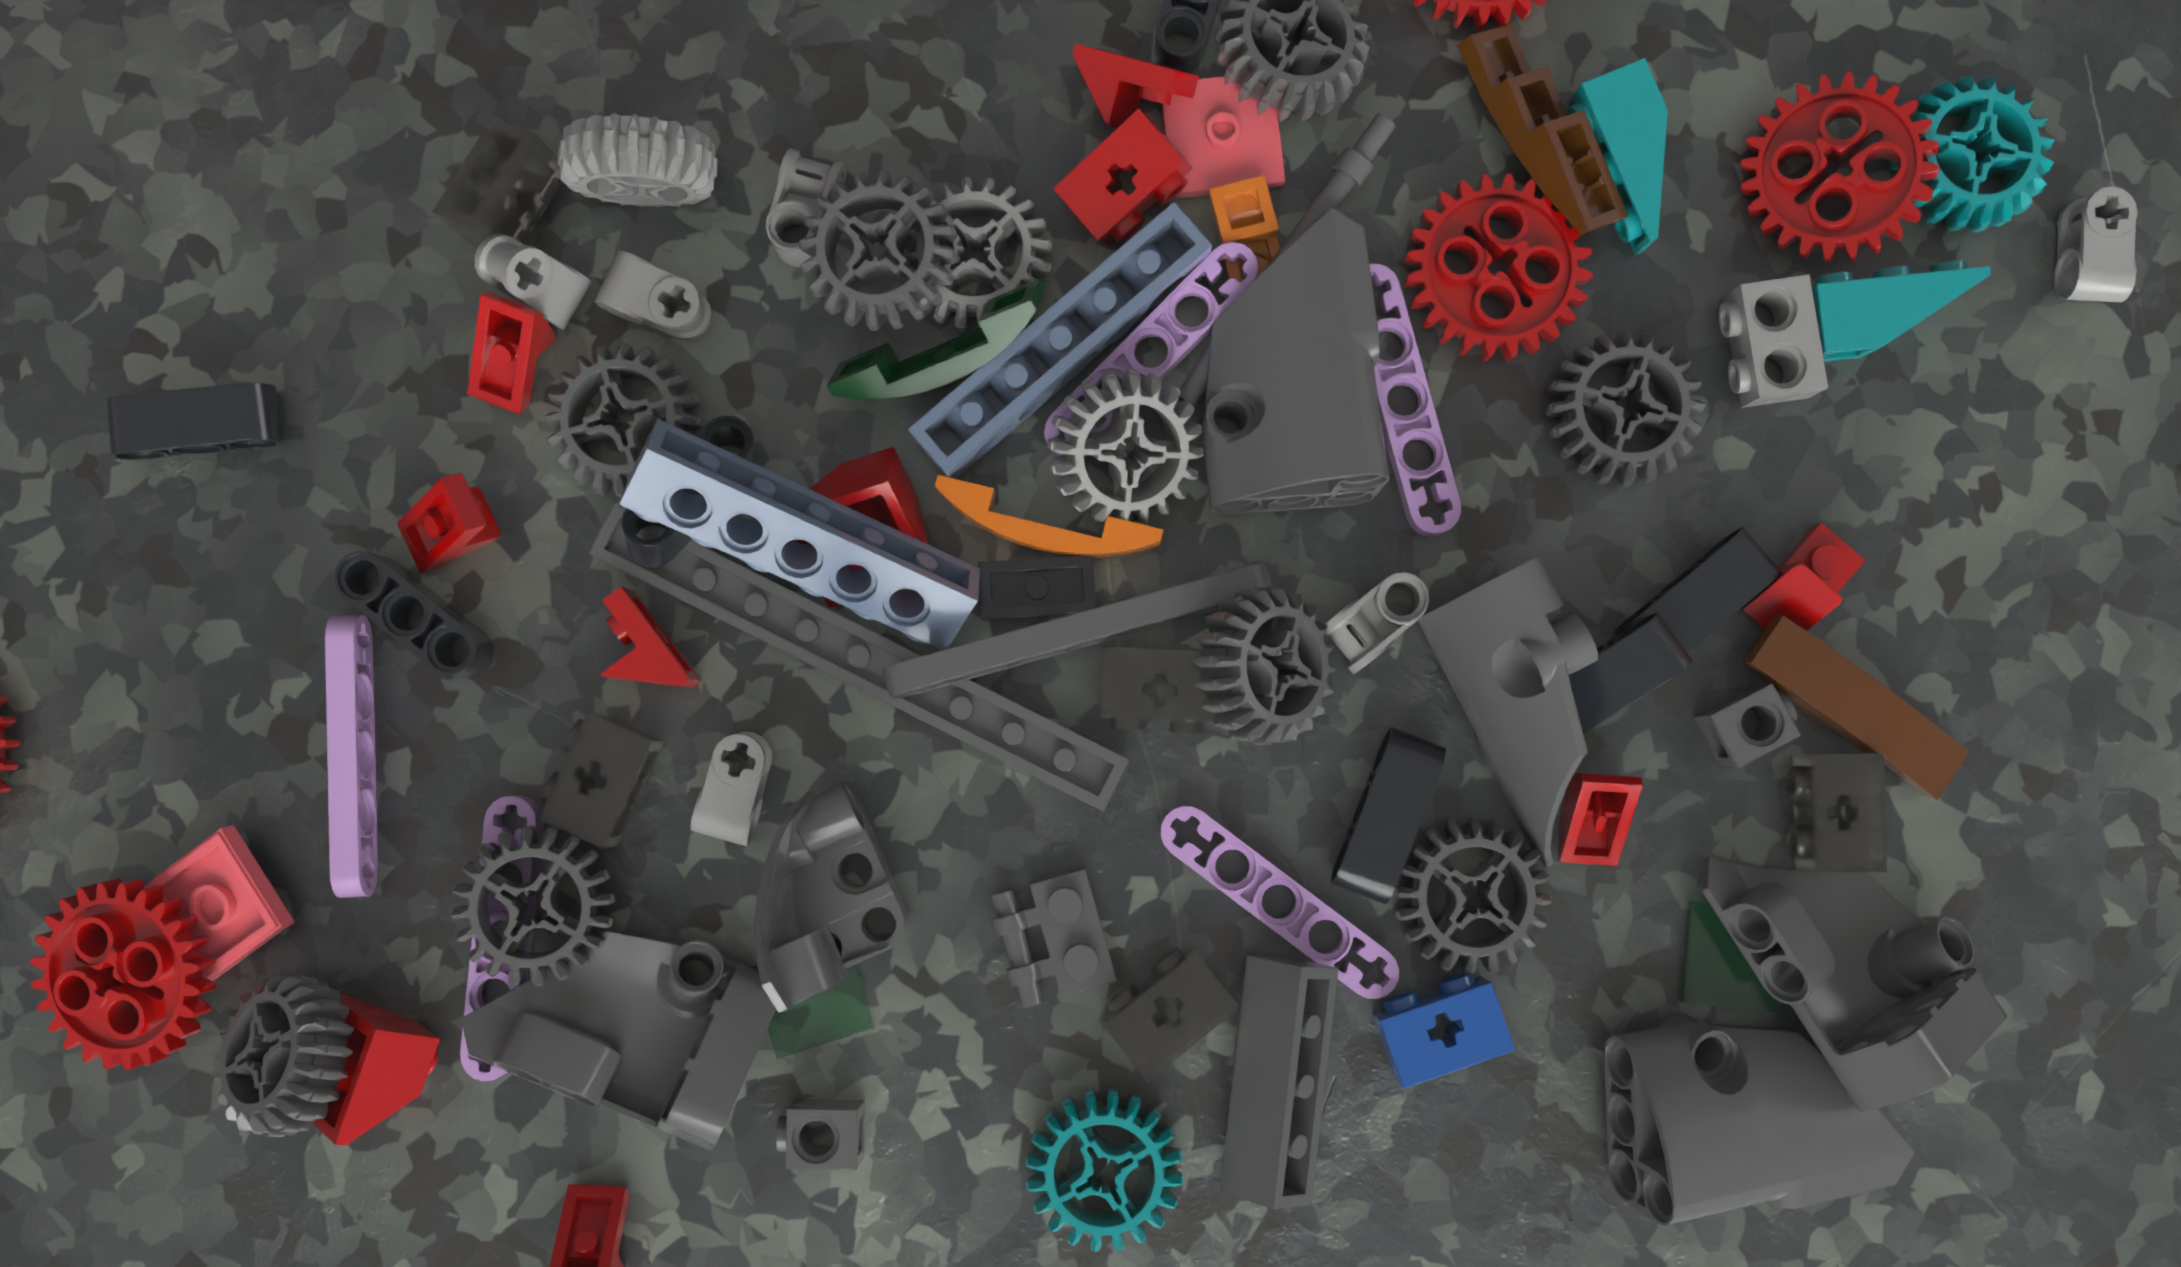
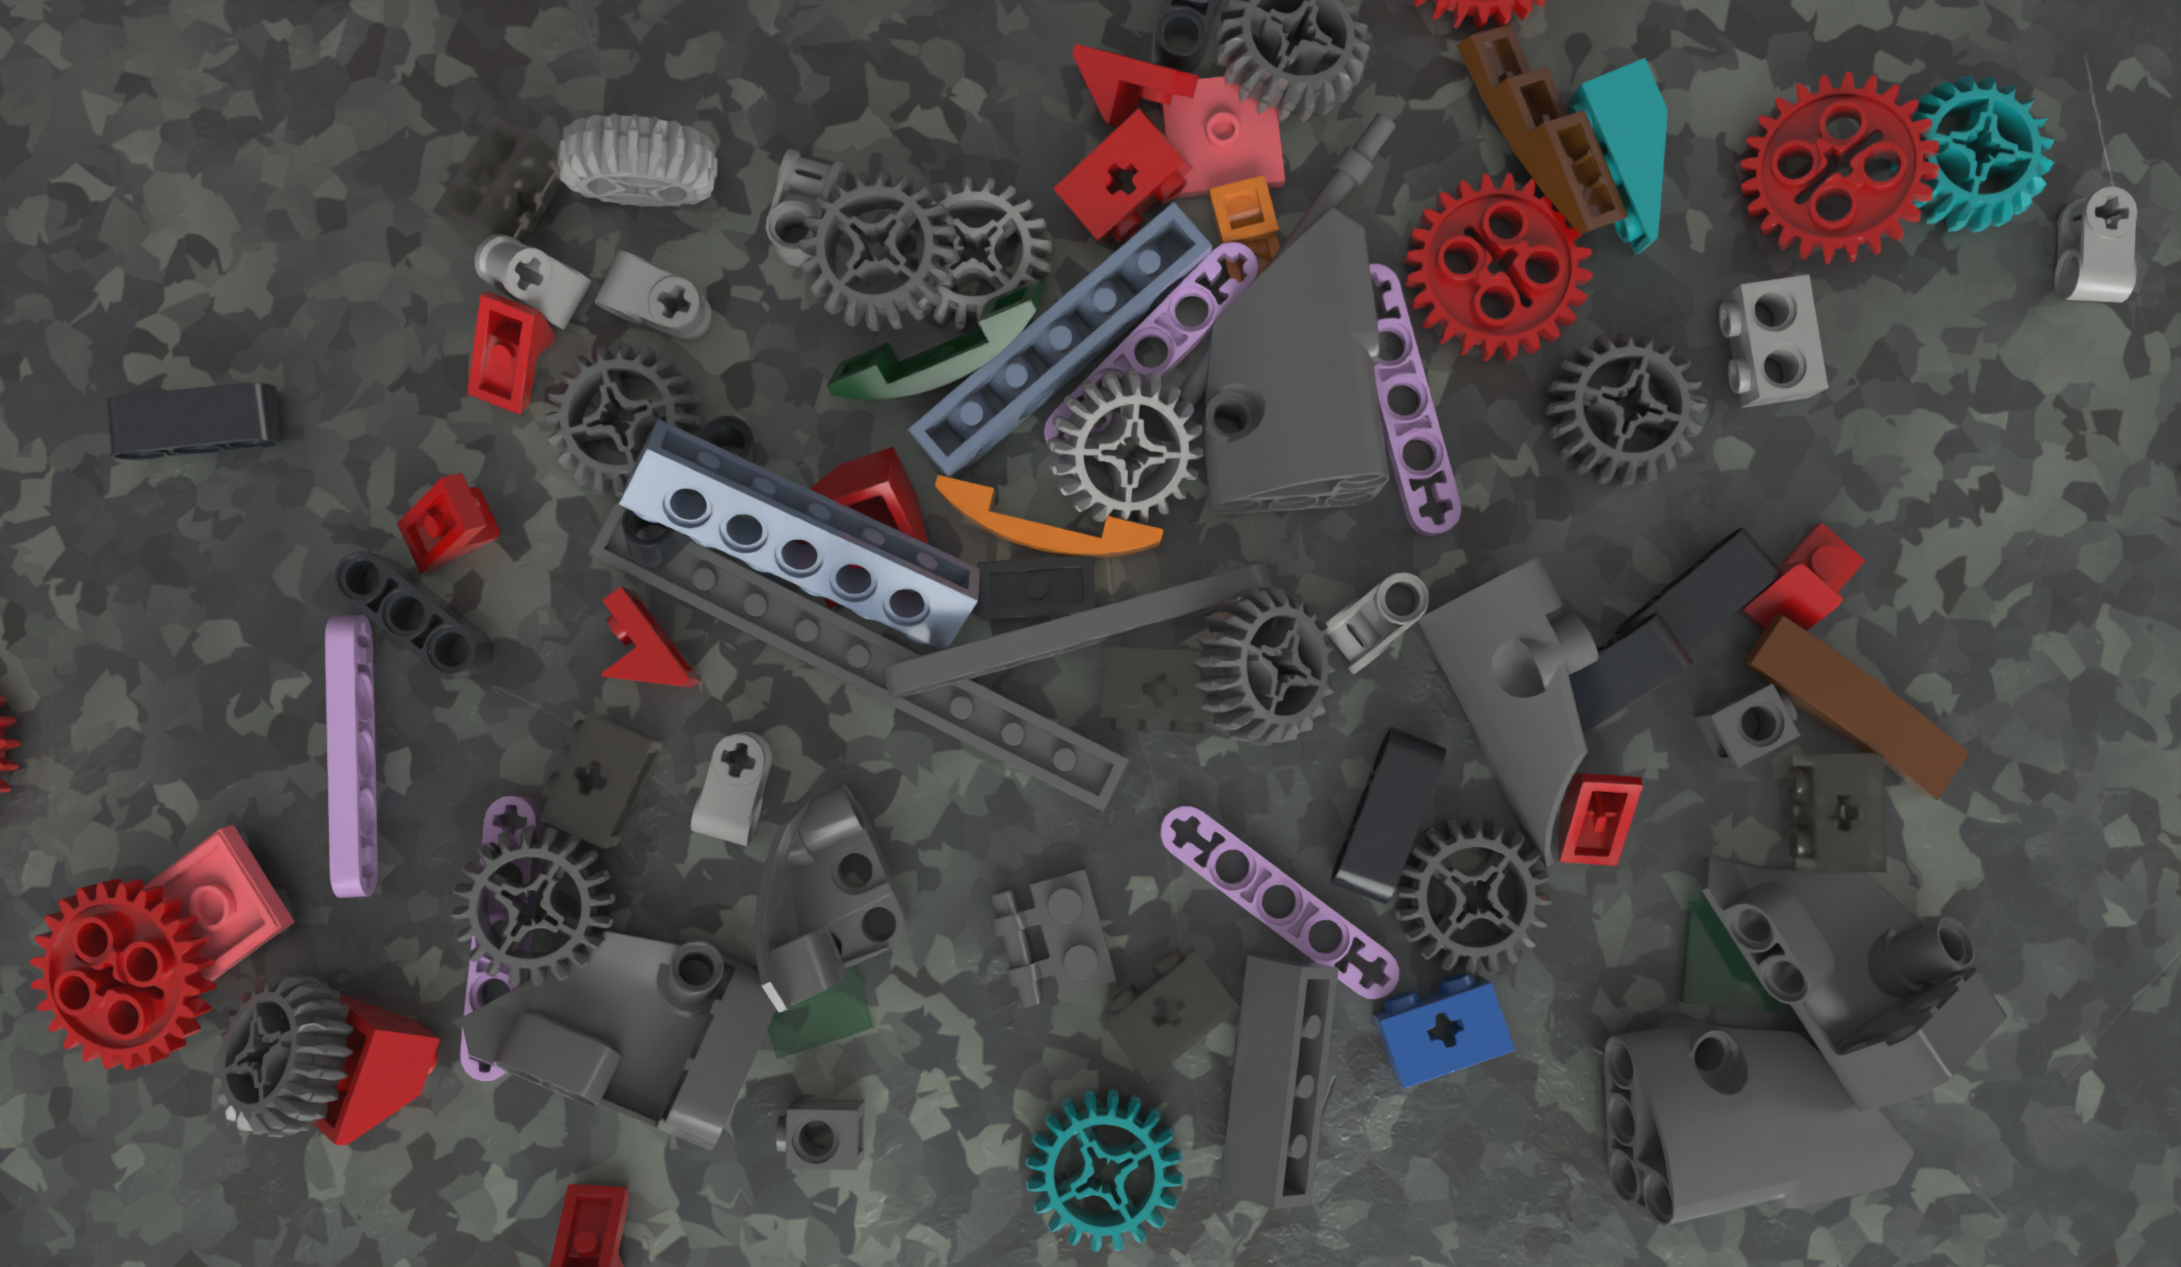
teal slope [1812,260,1991,362] -> none

